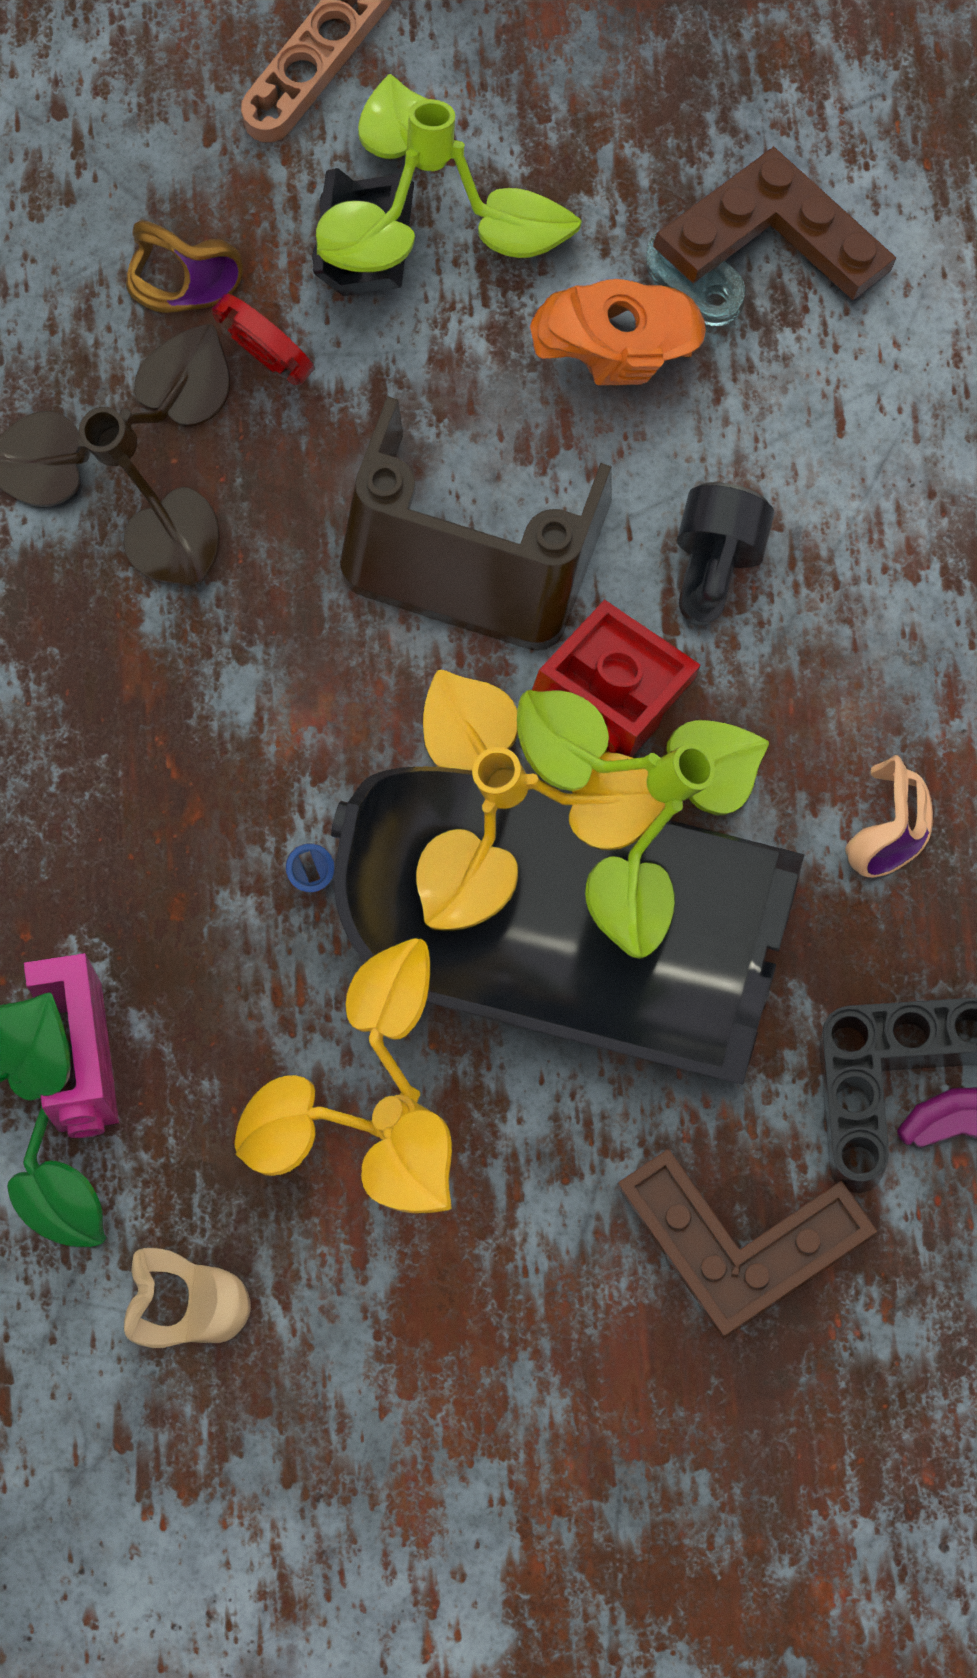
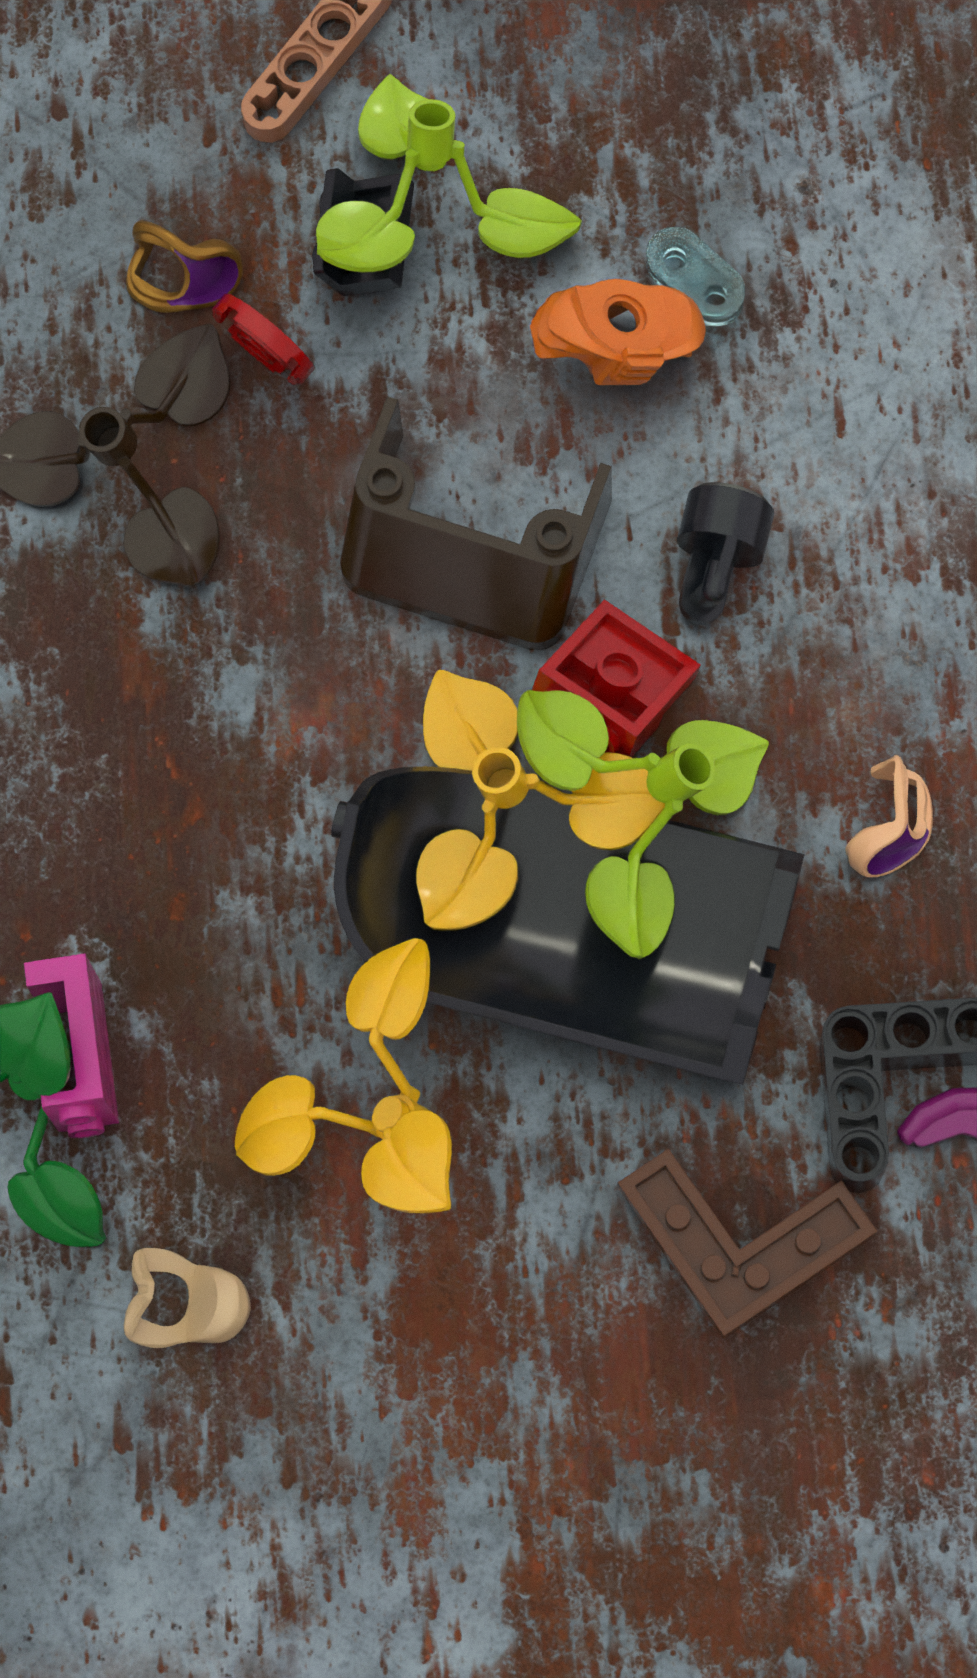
blue hinge [286,843,334,892] -> none
reddish brown plate [653,146,897,300] -> none

